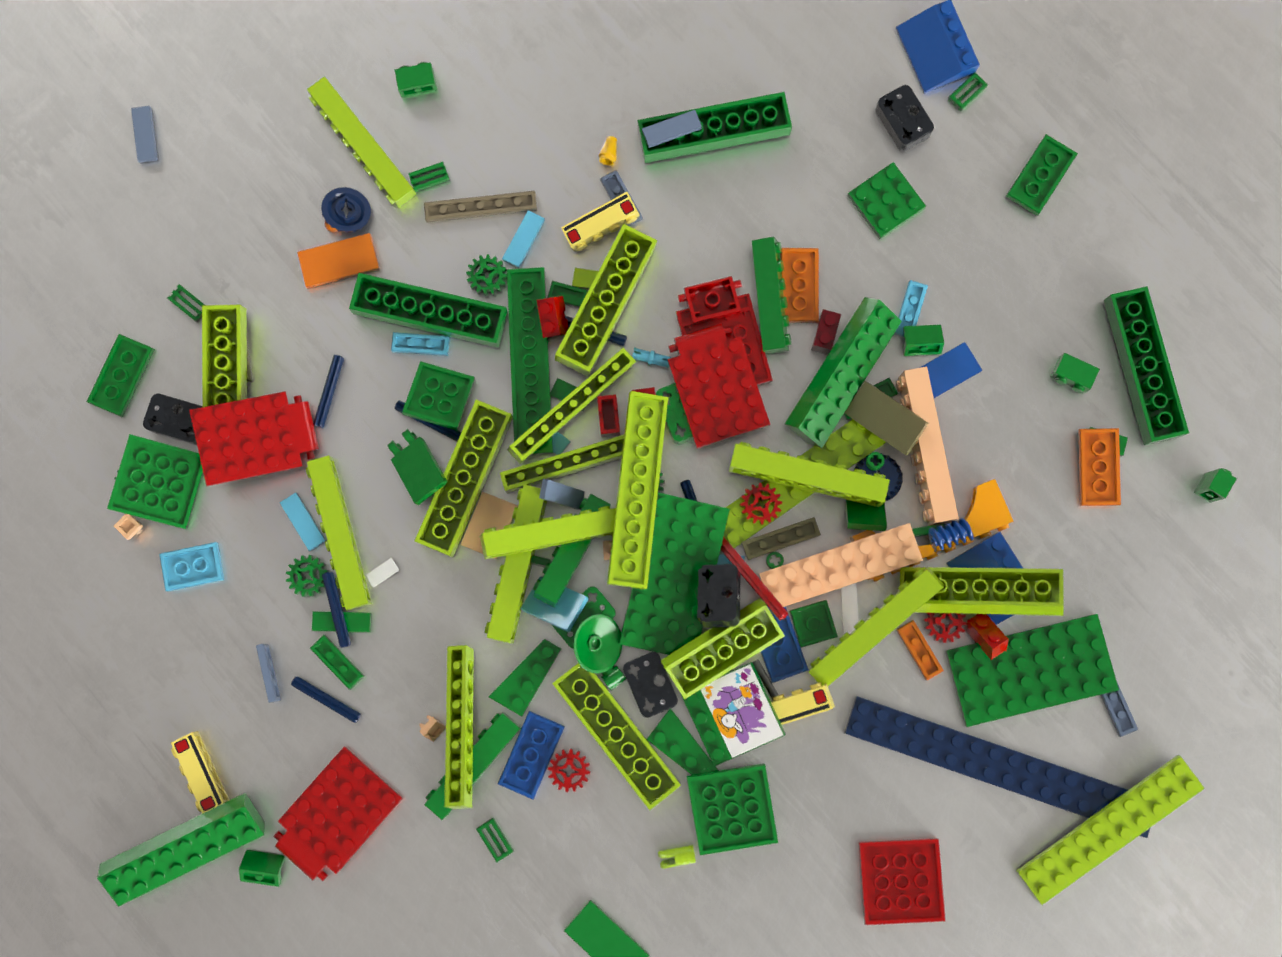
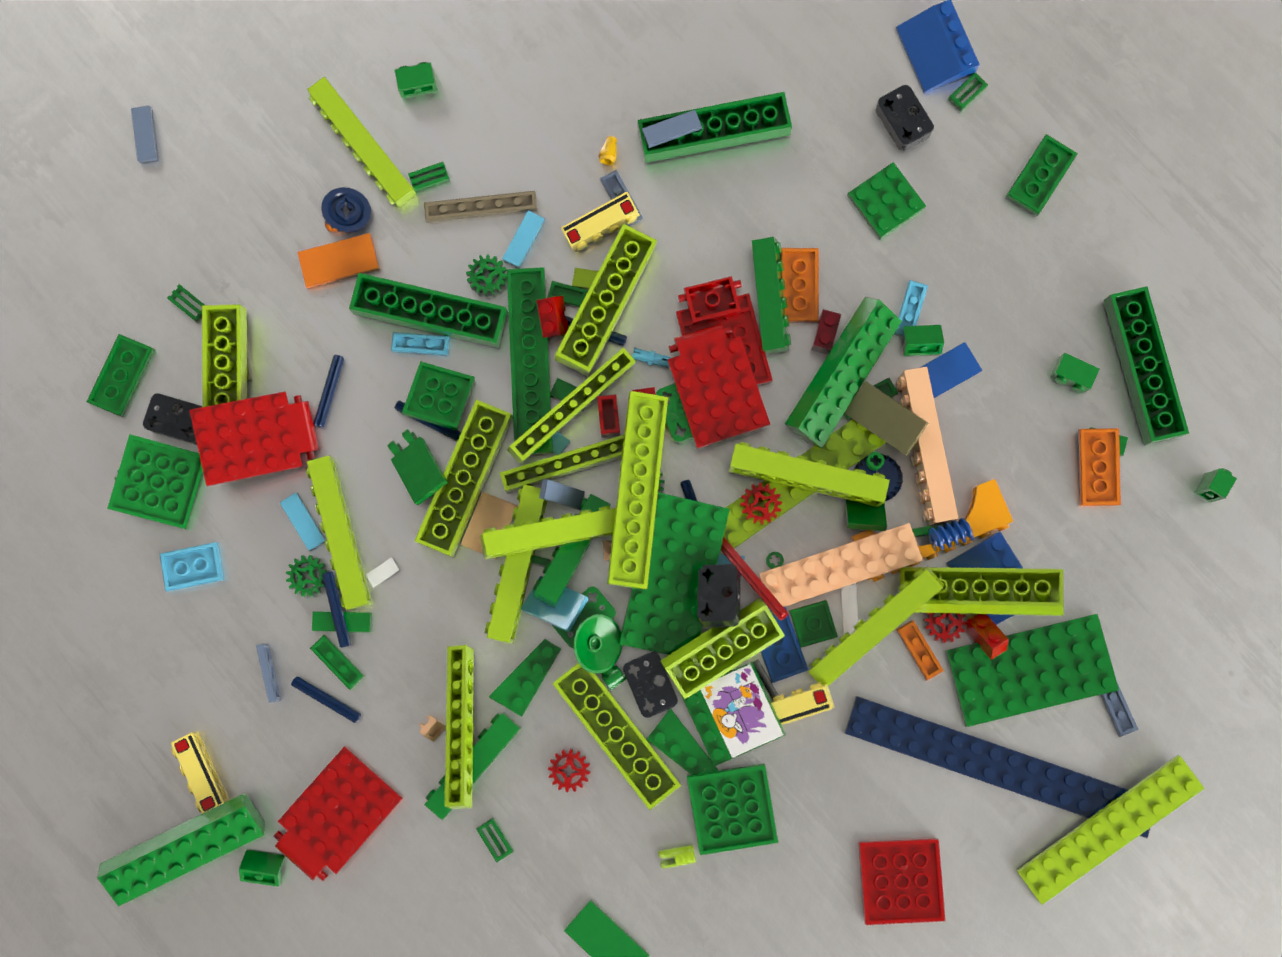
light nougat tile [114,514,143,540] -> none
blue tile [498,711,565,800] -> none
olive plate [742,517,821,560] -> none

